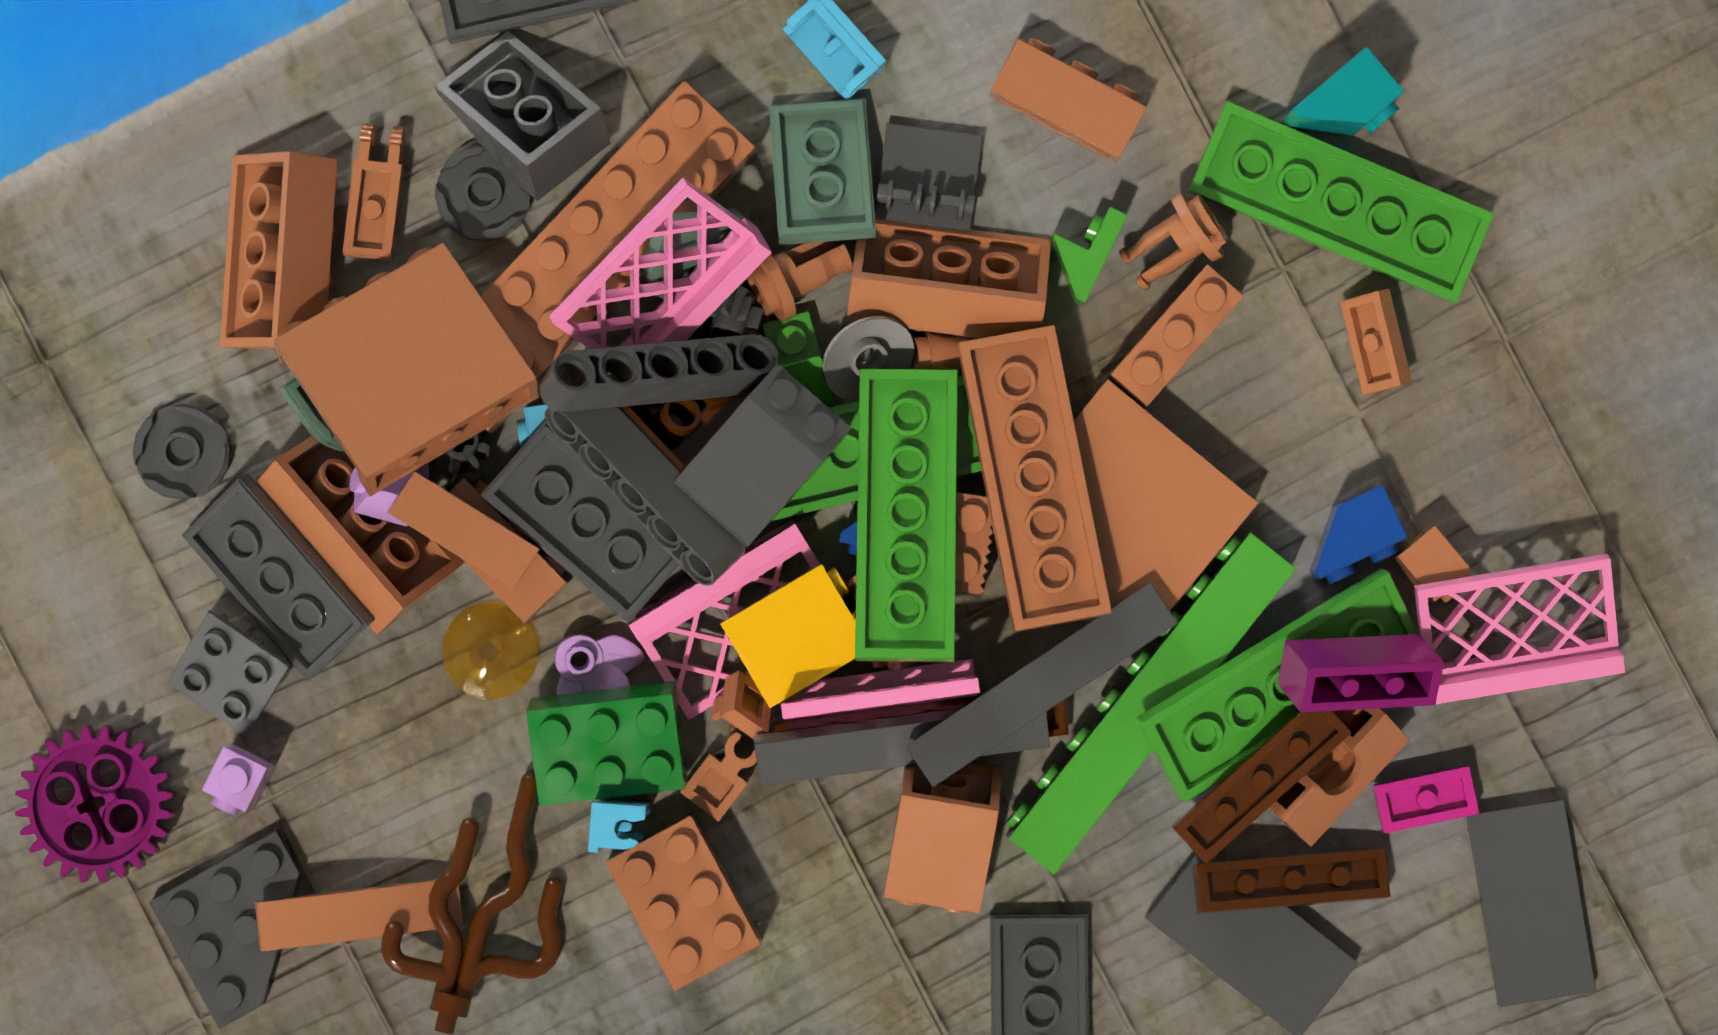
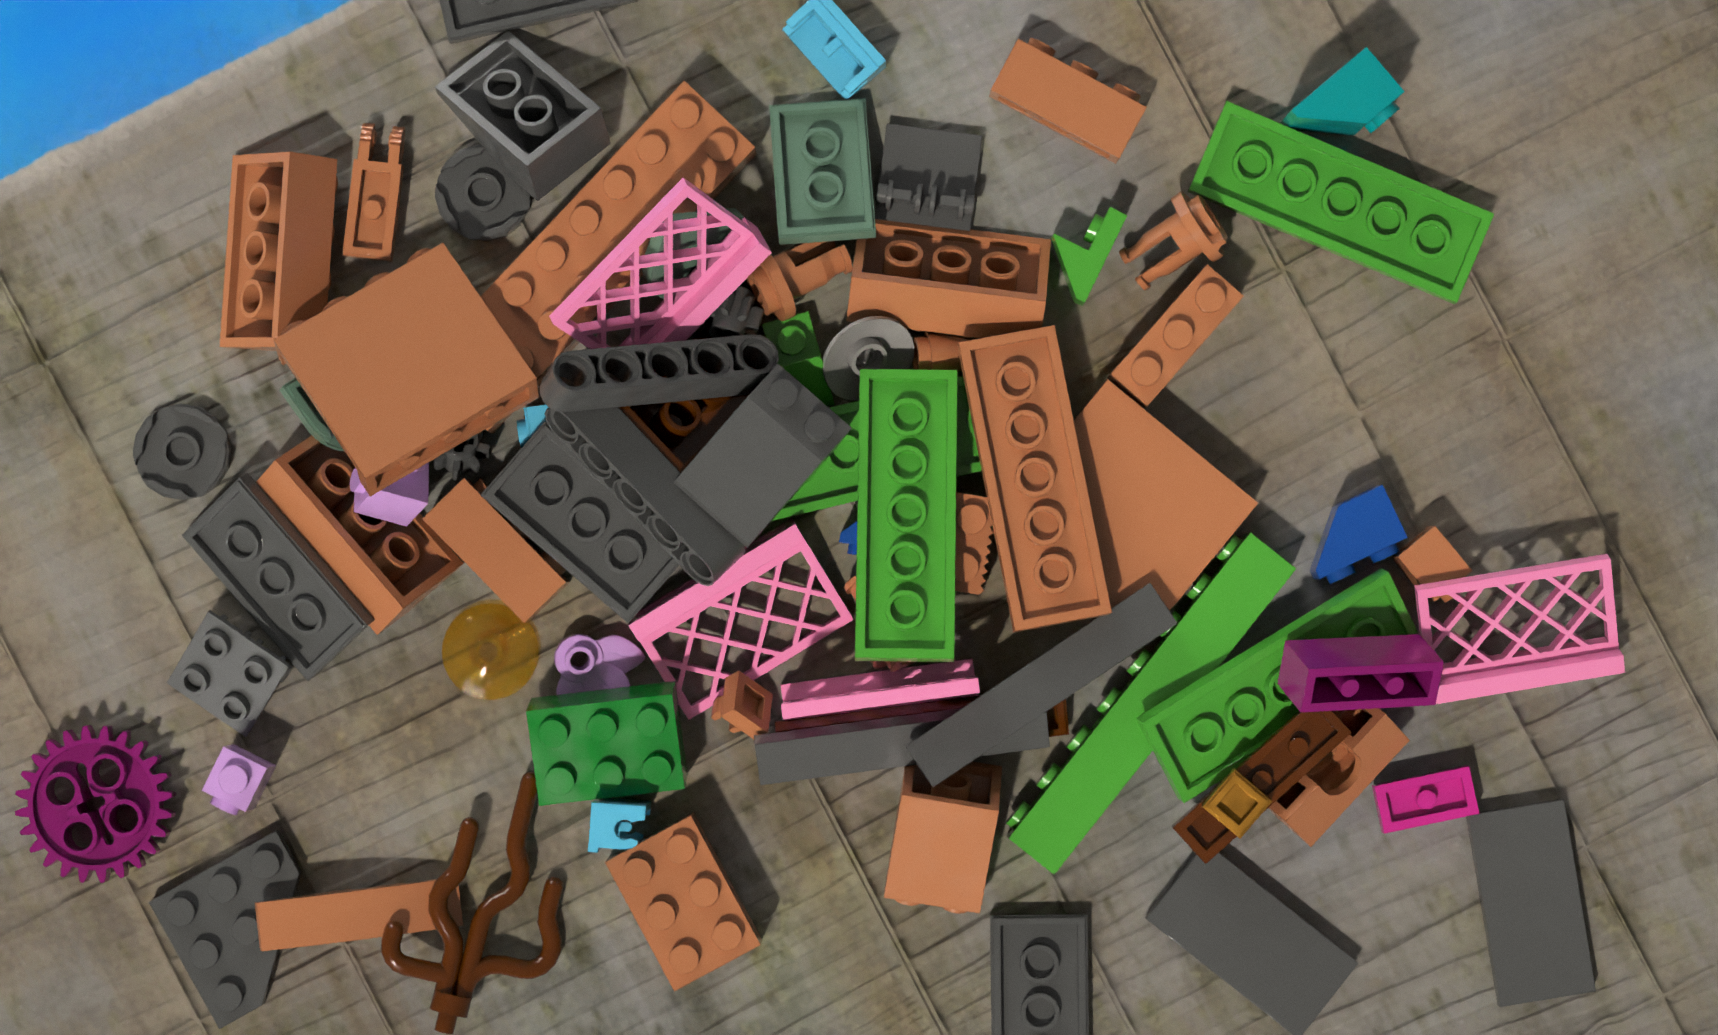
nougat tile [387,471,539,590] -> none
nougat plate [680,732,757,822] -> none
yellow brick [720,563,856,708] -> none
reddish brown plate [1192,848,1391,914] -> none
nougat plate [1340,289,1412,395] -> none
none -> pearl gold tile [1202,768,1272,839]

